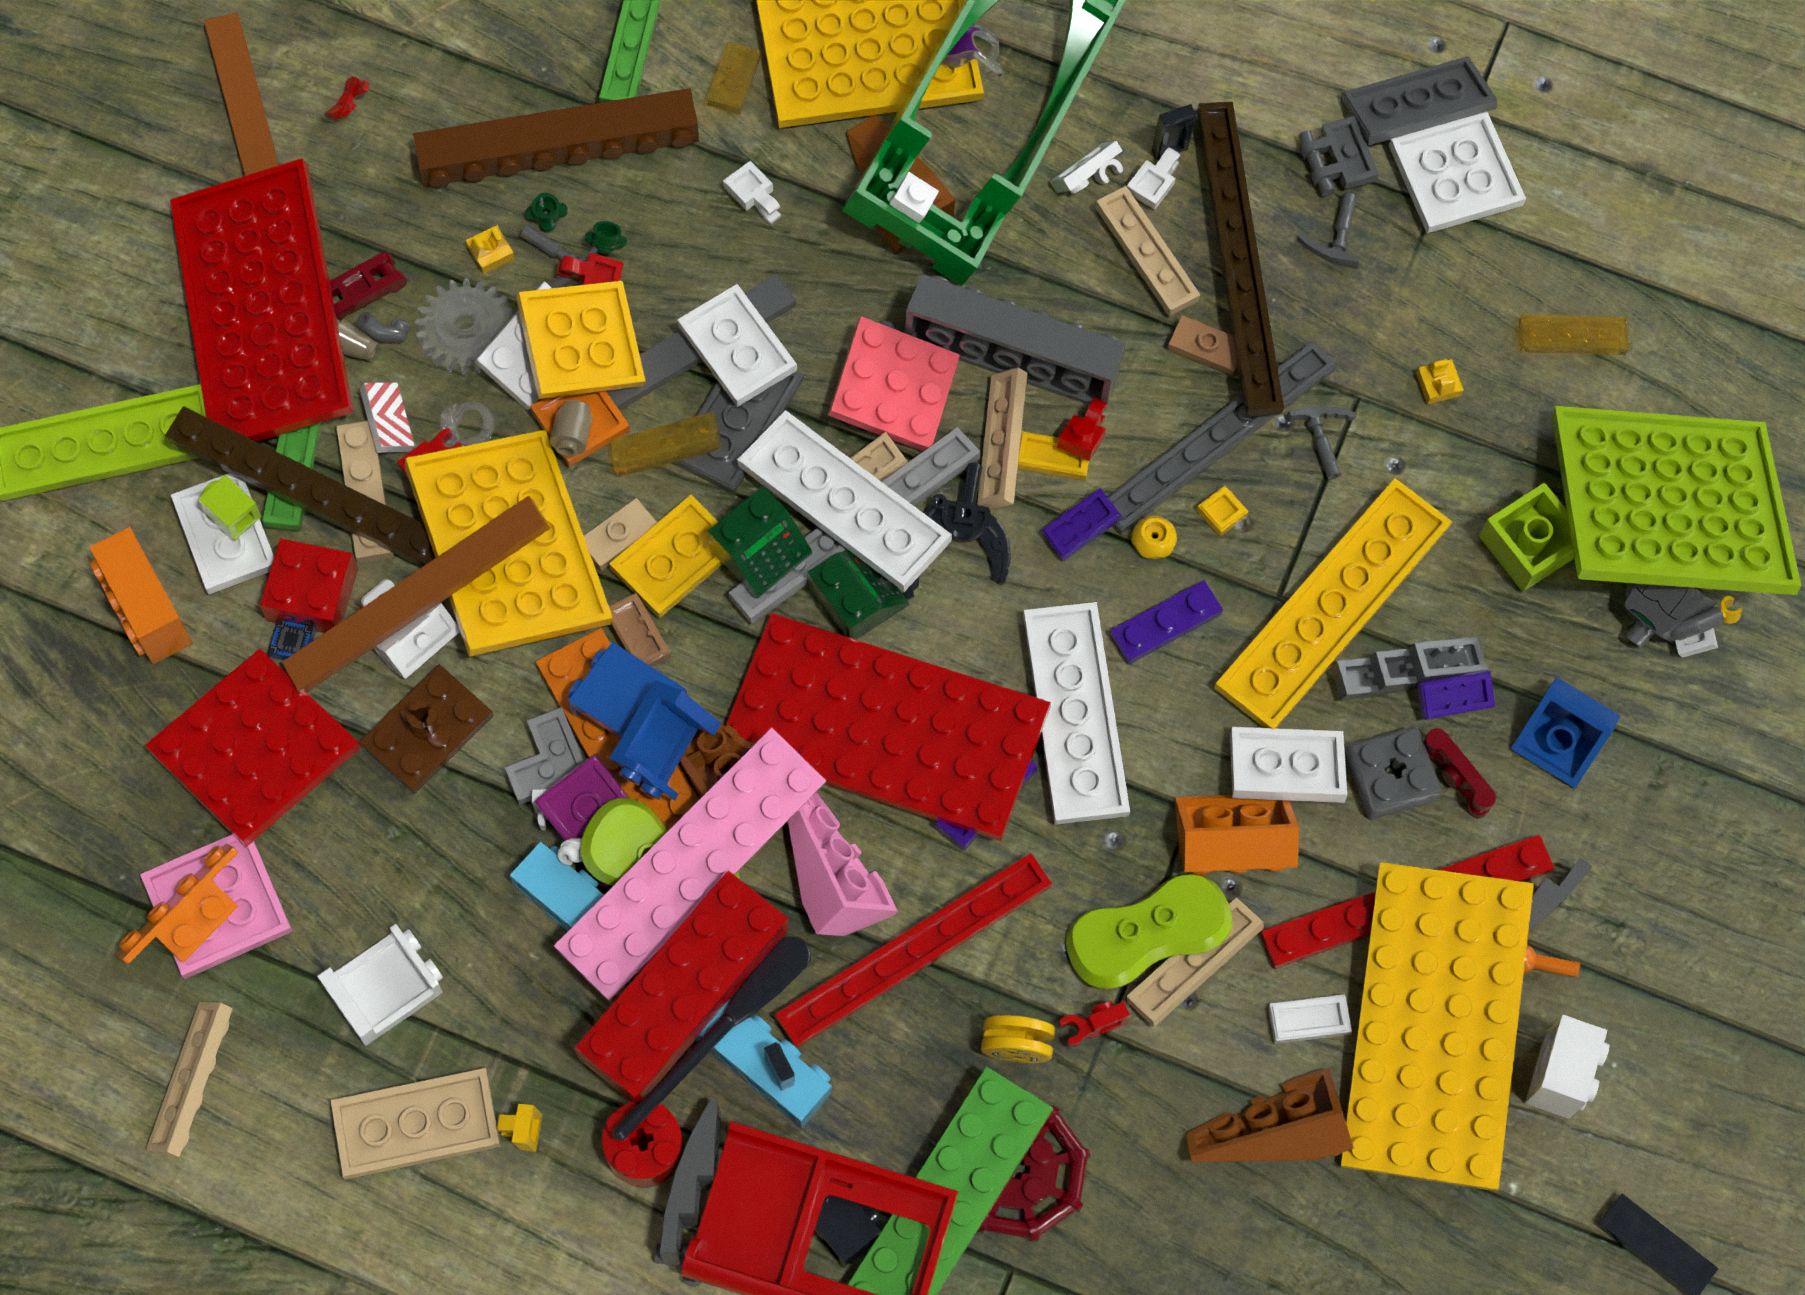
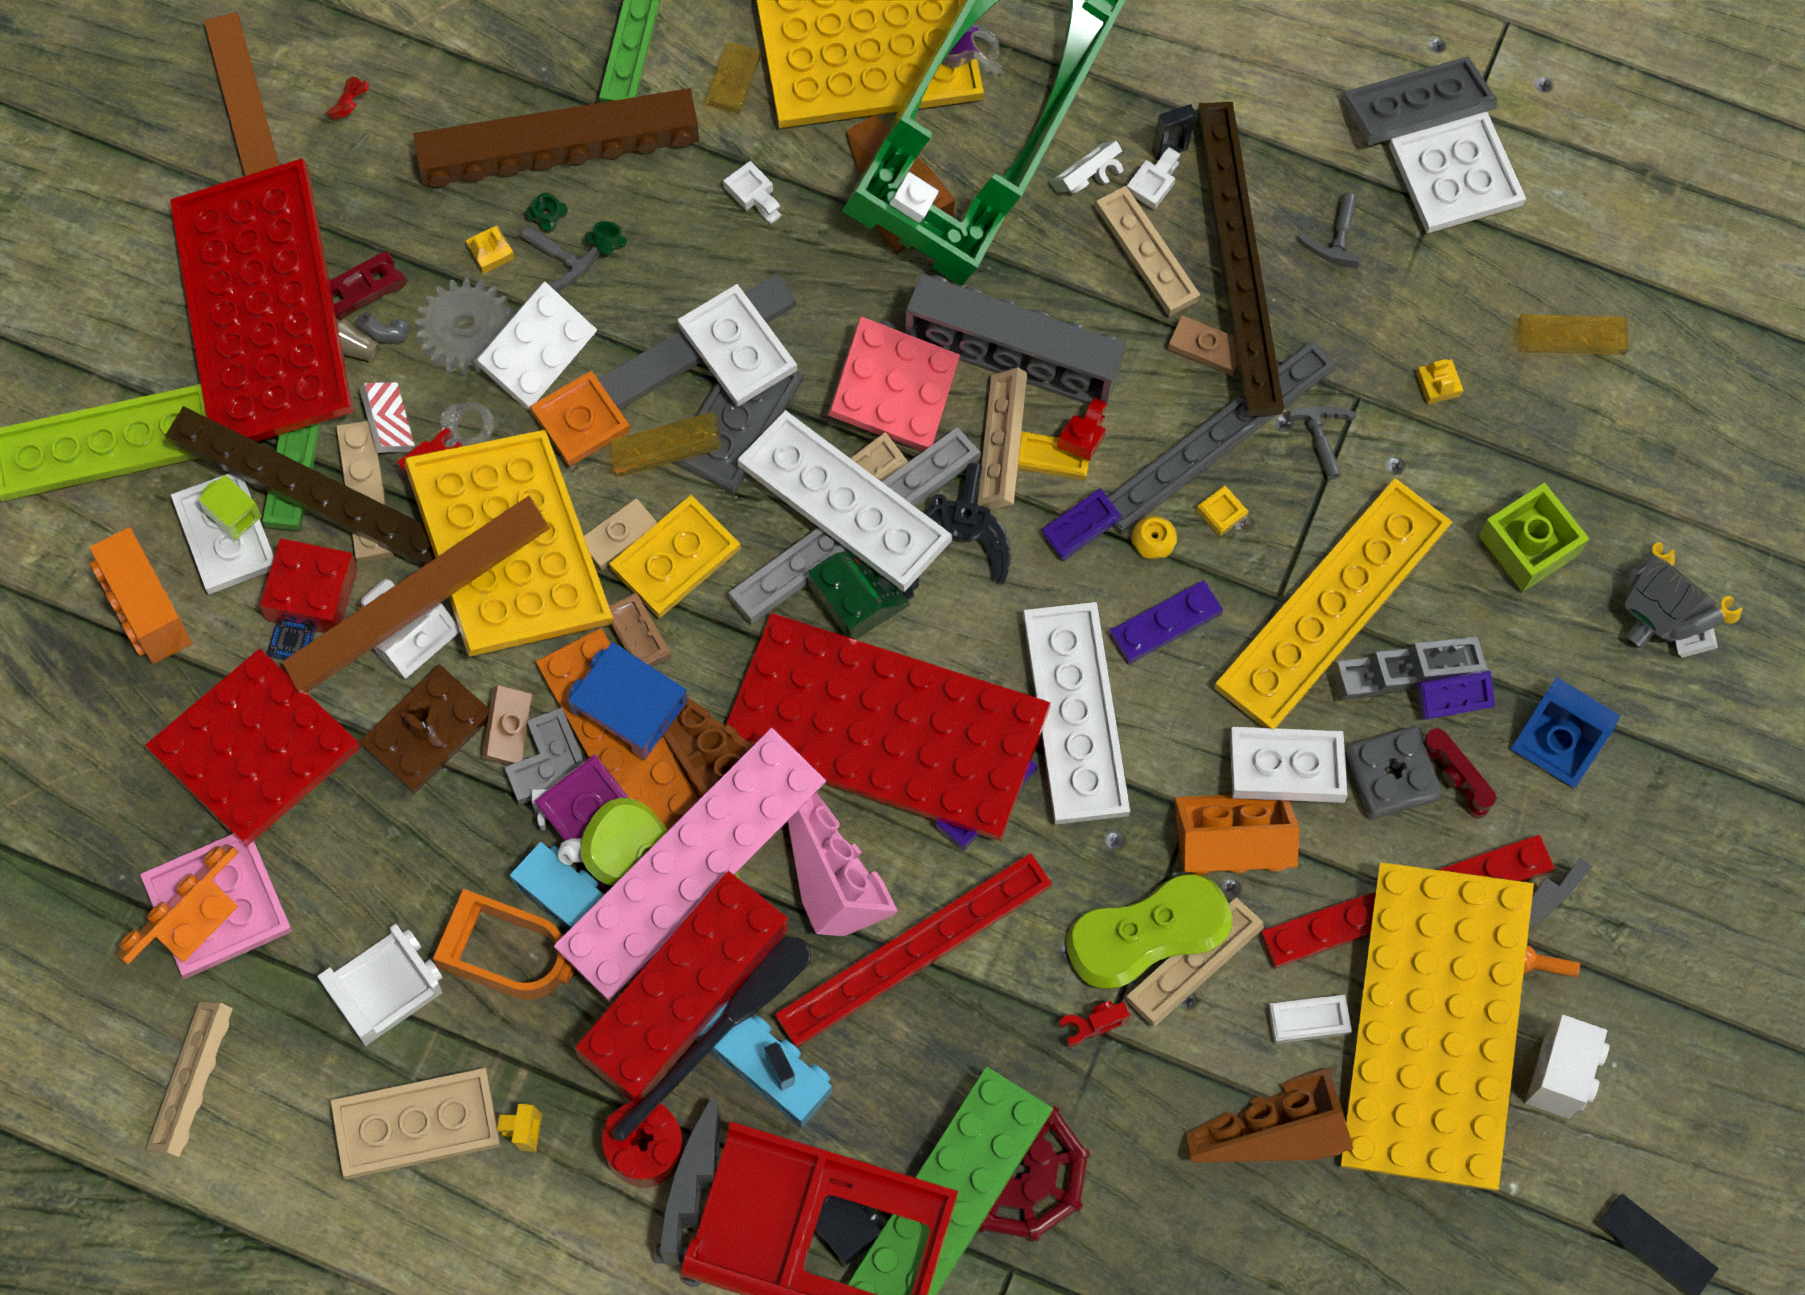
yellow plate [516,281,646,399] -> none
dark tan brick [550,400,593,457] -> none
red plate [556,253,624,285] -> none
blue panel [609,680,721,801] -> none
dark green slope [707,486,812,599] -> none
yellow head [981,1015,1055,1063] -> none
dark grey plate [1298,116,1379,196] -> none
lime plate [1551,406,1801,595] -> none
none -> orange window [433,889,575,1000]
none -> medium nougat plate [482,685,532,765]

